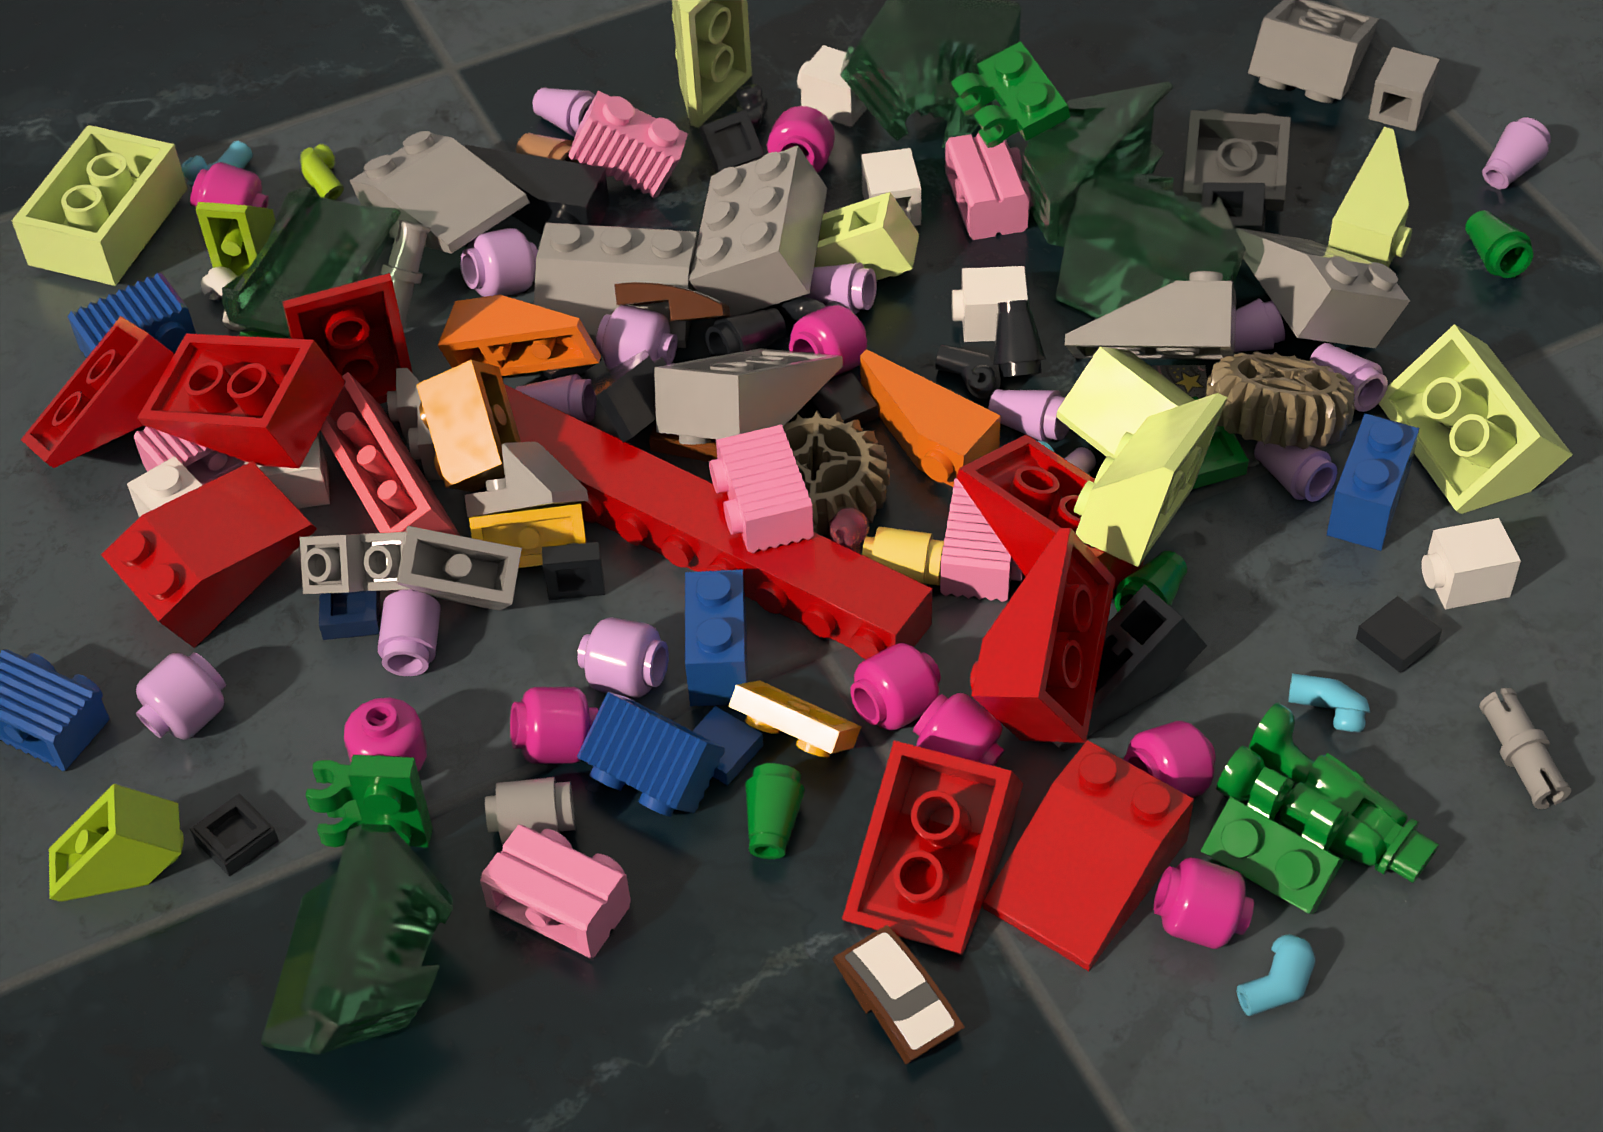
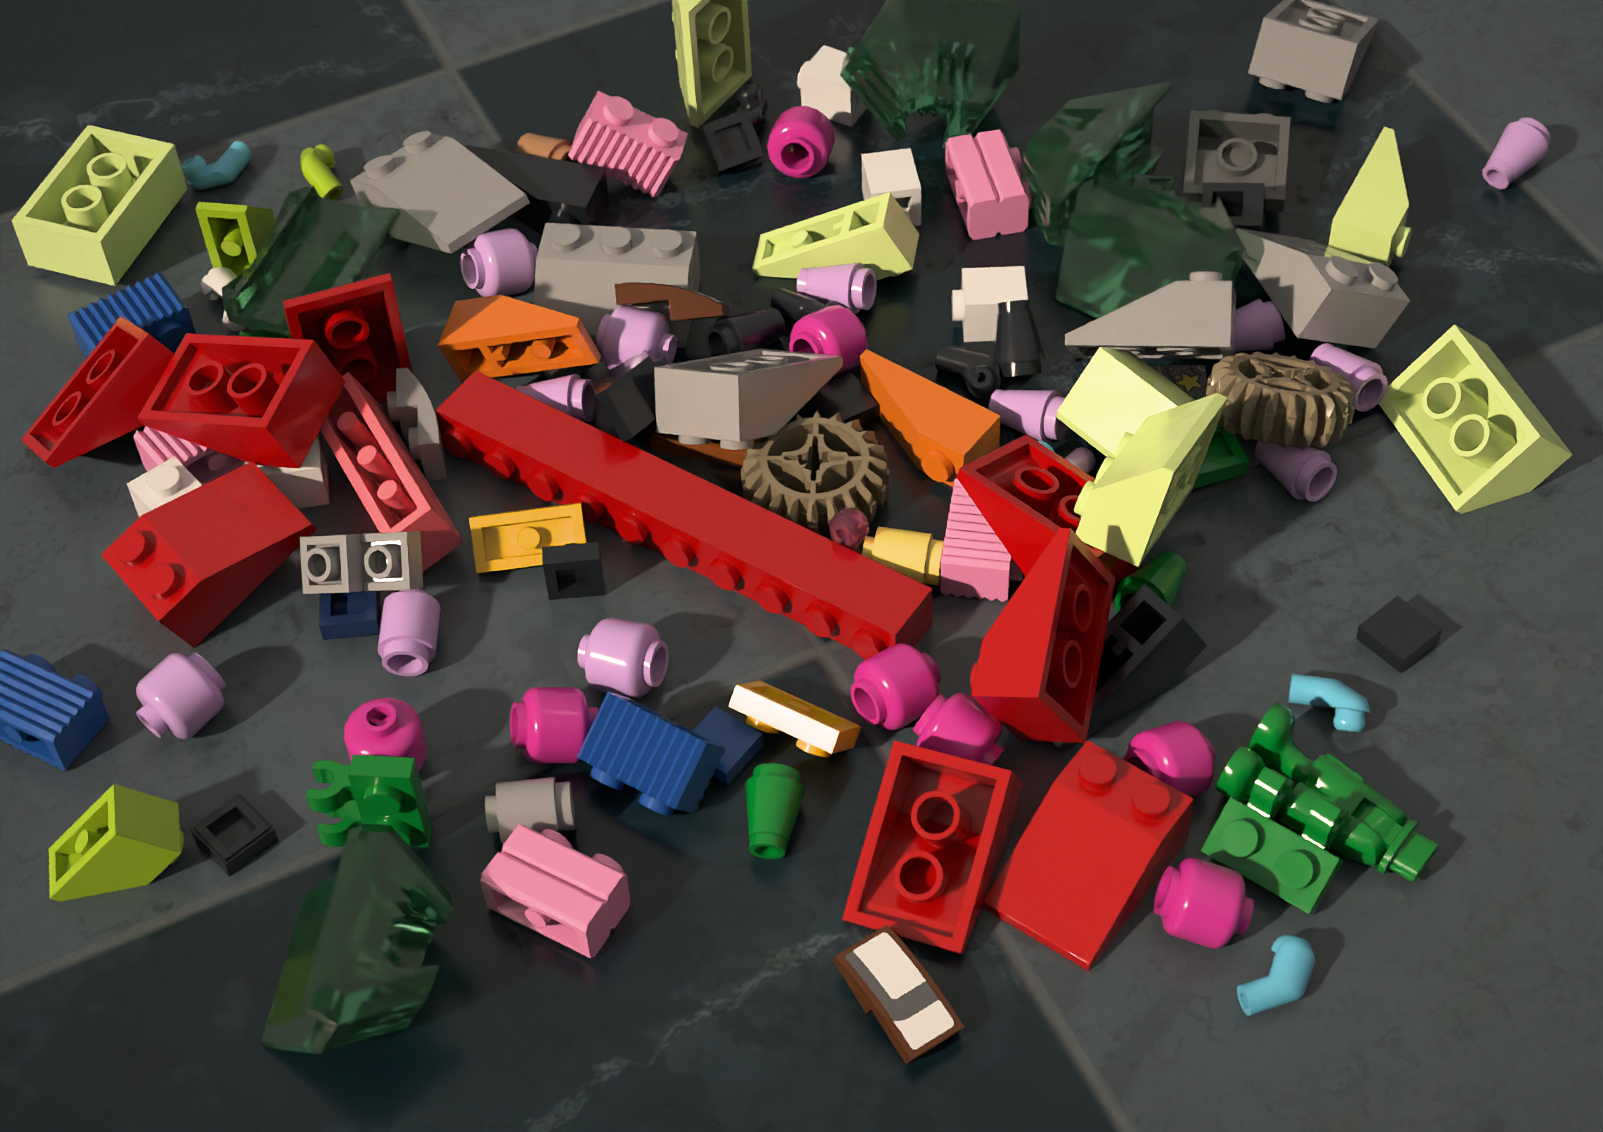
dark pink head [190,162,269,217] -> none
light grey pin [381,219,430,328] -> none
light grey slope [396,526,522,611] -> none
brick [416,360,521,492] -> none
light grey slope [465,442,588,517] -> none
lavender cone [533,87,595,137] -> none
blue brick [685,570,748,707] -> none
light grey brick [689,146,827,316] -> none
bright pink brick [709,424,814,554] -> none
green plate [951,41,1070,148] -> none
blue brick [1327,414,1420,551] -> none
light grey brick [1369,47,1440,132] -> none
white brick [1422,518,1521,610] -> none
green cone [1465,210,1533,278] -> none
light grey pin [1479,688,1571,809] -> none

